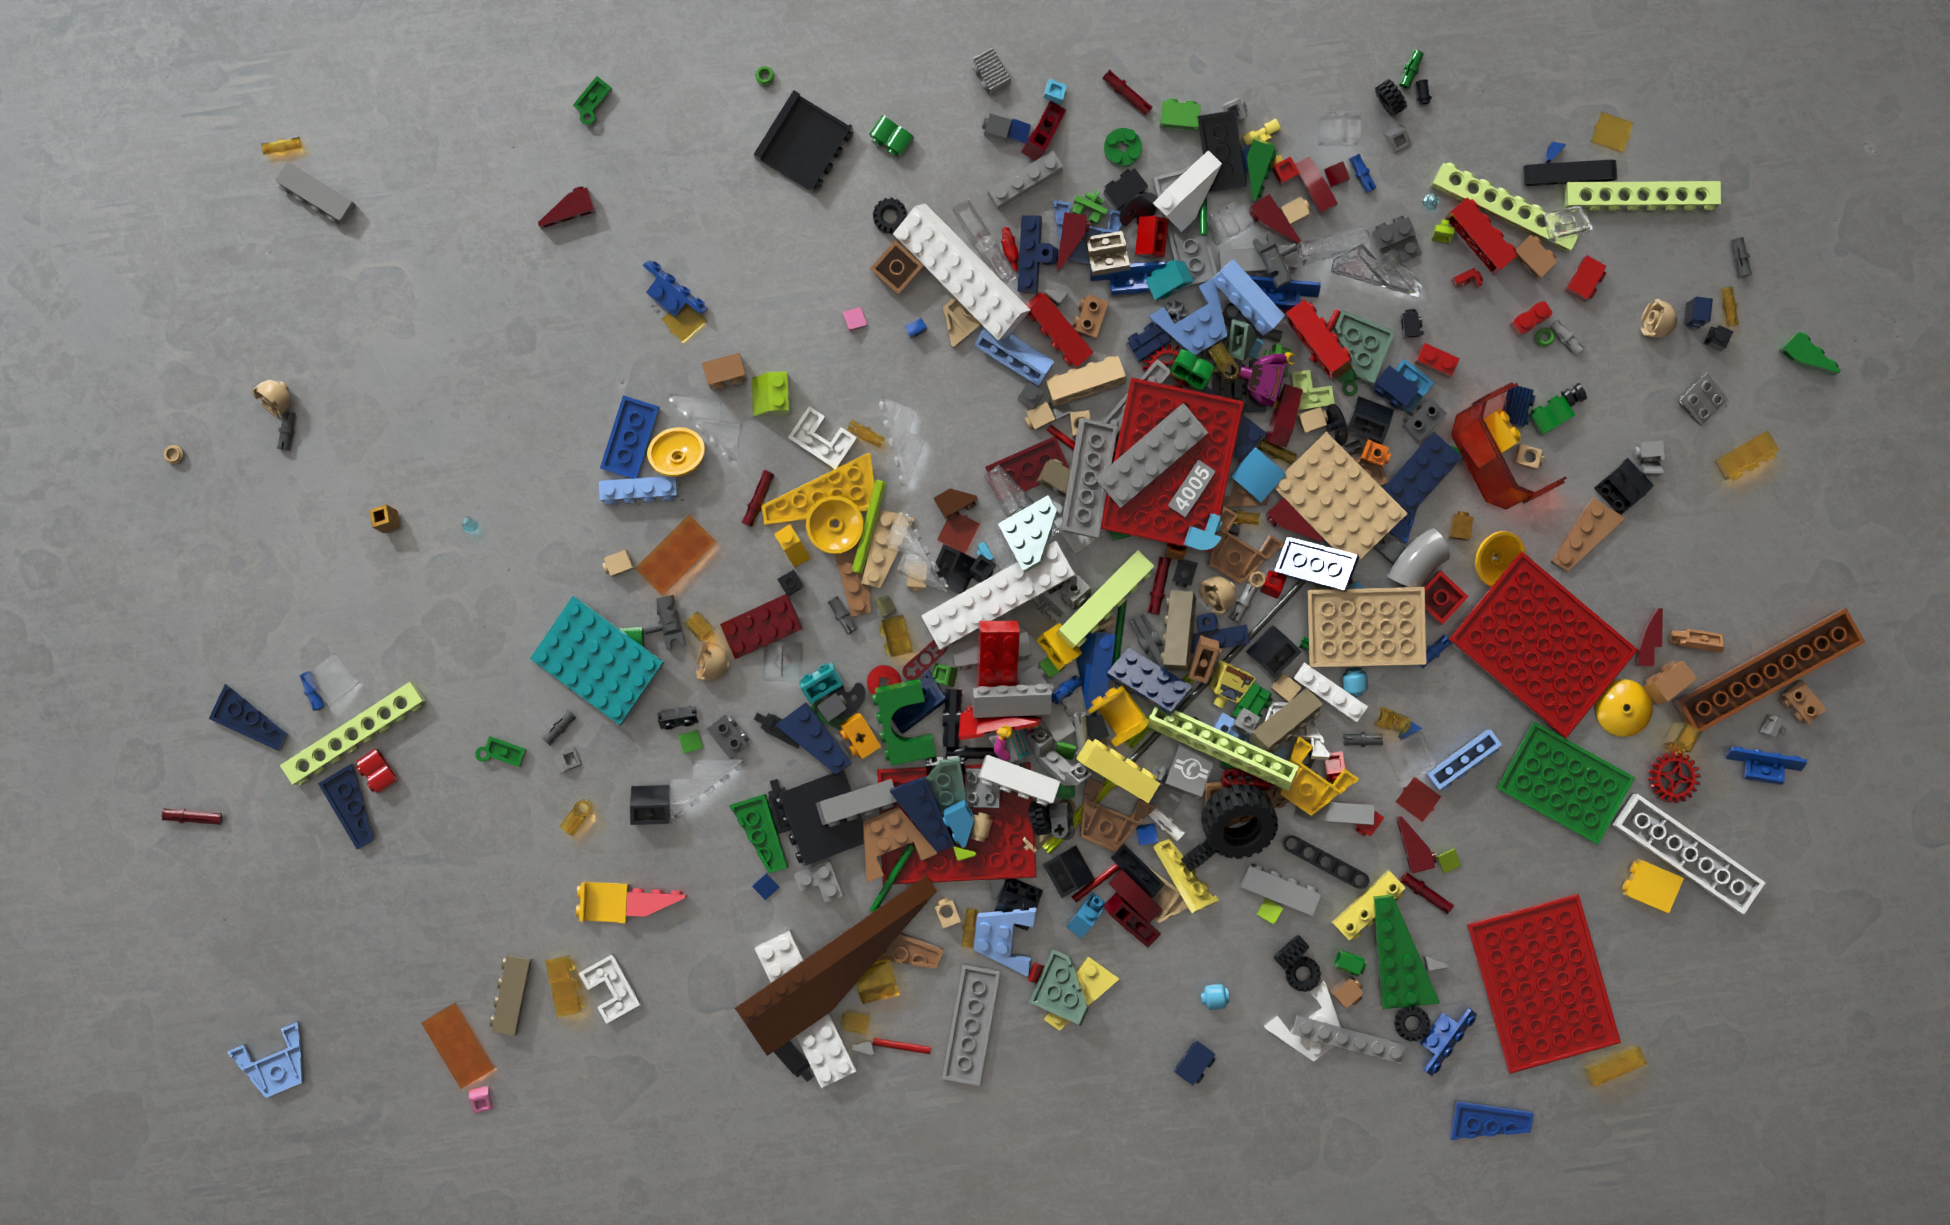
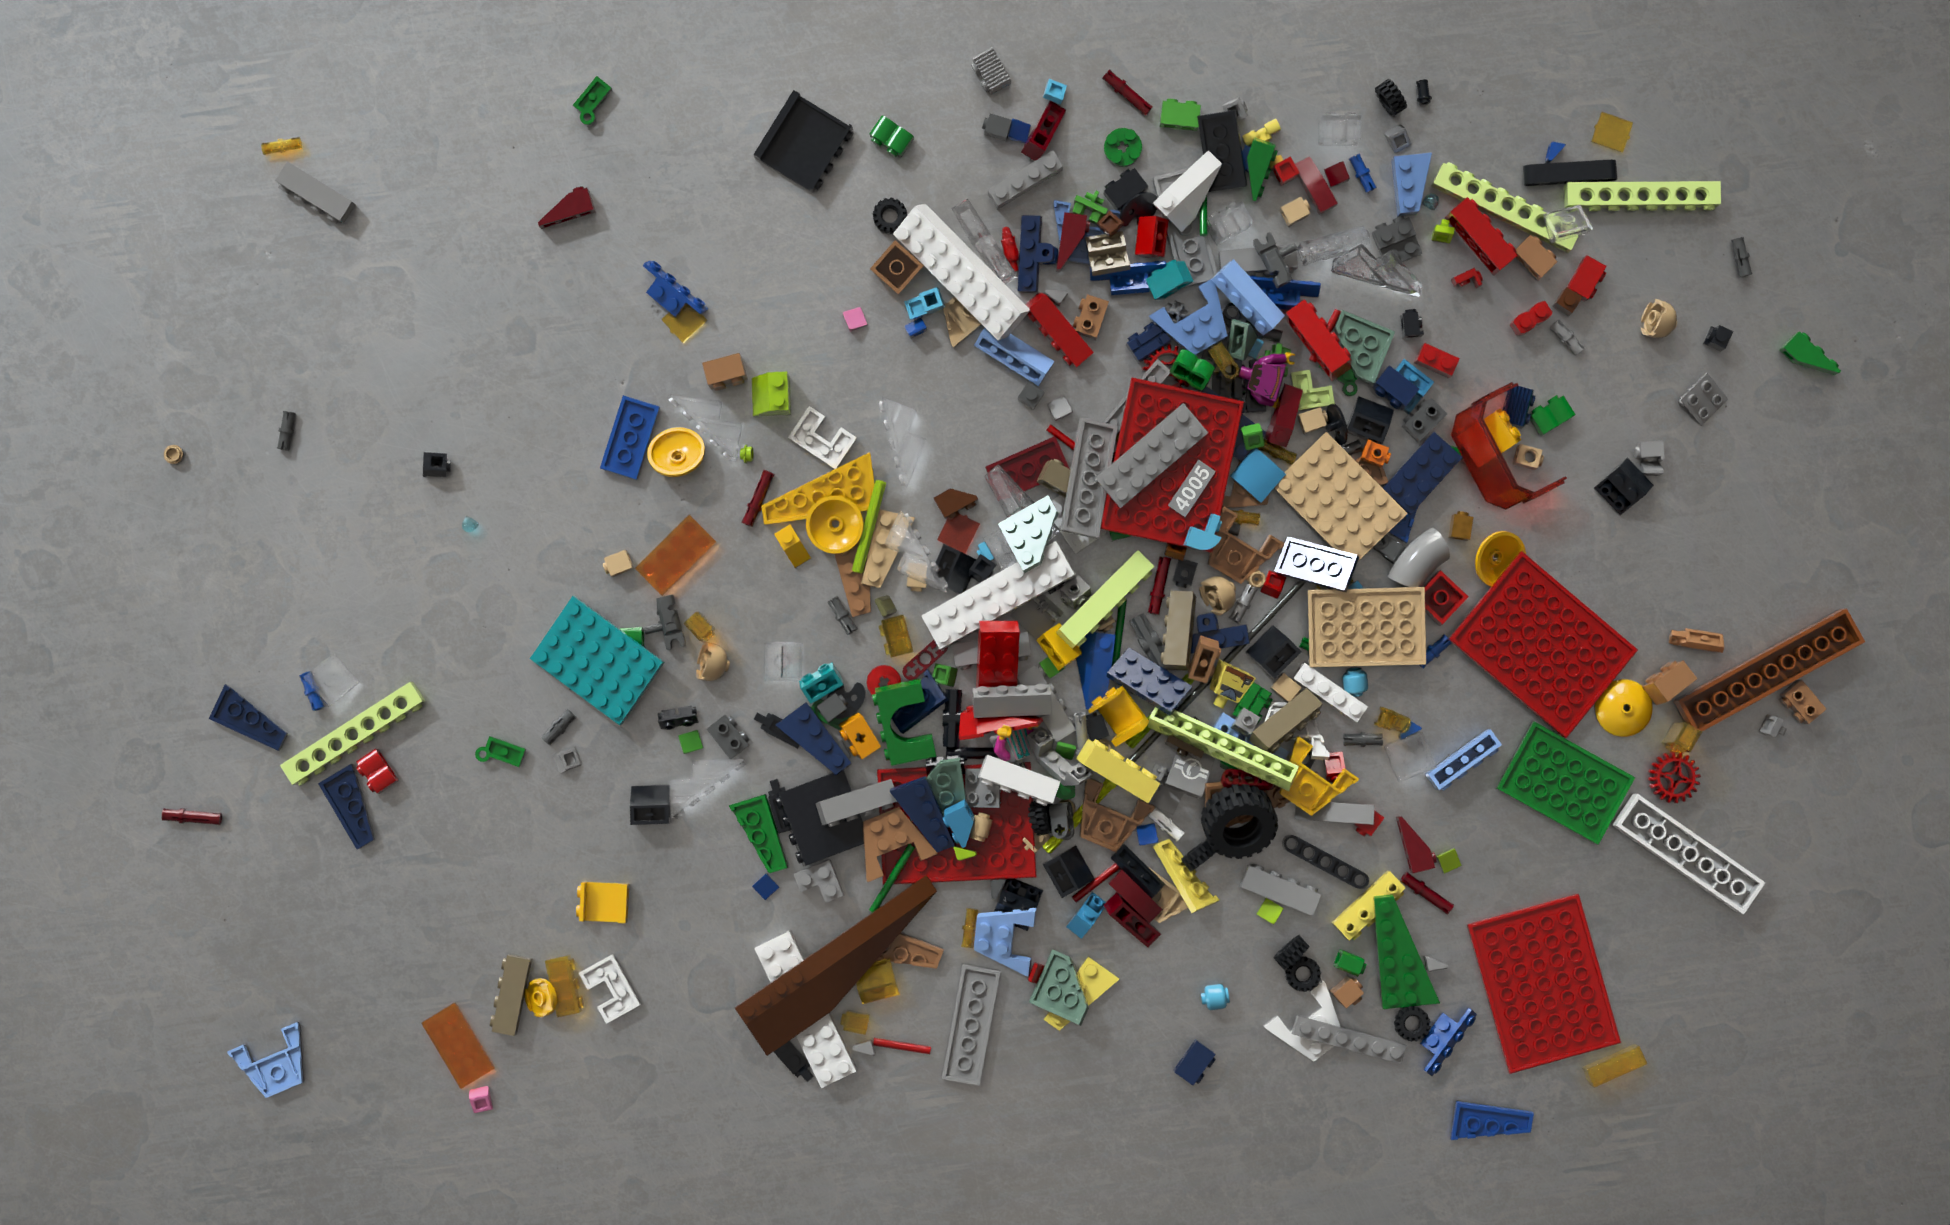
tan cylinder [252,380,291,418] -> none
pearl gold brick [369,504,400,533] -> none
clear yellow piece [559,799,593,836] -> none
light blue brick [599,476,679,505] -> none
coral slope [626,888,687,917] -> none
dark red plate [720,594,803,659] -> none
bright green plate [755,66,774,86] -> none
black brick [777,569,804,596] -> none
clear yellow pin [846,419,886,448] -> none
tan brick [935,897,961,929] -> none
tan brick [1024,402,1055,431] -> none
tan brick [1046,356,1126,407] -> none
blue pin [1051,675,1082,704] -> none
tan brick [1070,410,1090,437] -> none
dark red slope [1248,194,1301,246] -> none
dark red slope [1265,497,1323,543] -> none
clear red piece [1395,776,1441,822] -> none
green pin [1399,49,1424,89] -> none
bright green plate [1535,327,1555,347] -> none
medium nougat wing [1550,497,1625,572] -> none
black wheel [1561,382,1587,407] -> none
yellow brick [1622,859,1684,913] -> none
dark red slope [1635,608,1663,666] -> none
dark blue brick [1683,297,1713,329] -> none
clear yellow brick [1714,430,1779,481] -> none
clear yellow pin [1721,286,1739,327] -> none
blue bracket [1726,747,1807,785] -> none
none -> black brick [423,452,451,477]
none -> yellow tile [524,978,557,1017]
none -> lime plate [740,444,754,463]
none -> medium azure brick [904,287,945,320]
none -> reddish brown tile [1097,211,1124,238]
none -> dark brown plate [1165,735,1204,761]
none -> bright green slope [1241,423,1265,450]
none -> medium blue wedge [1391,153,1432,217]
none -> reddish brown brick [1552,287,1583,316]

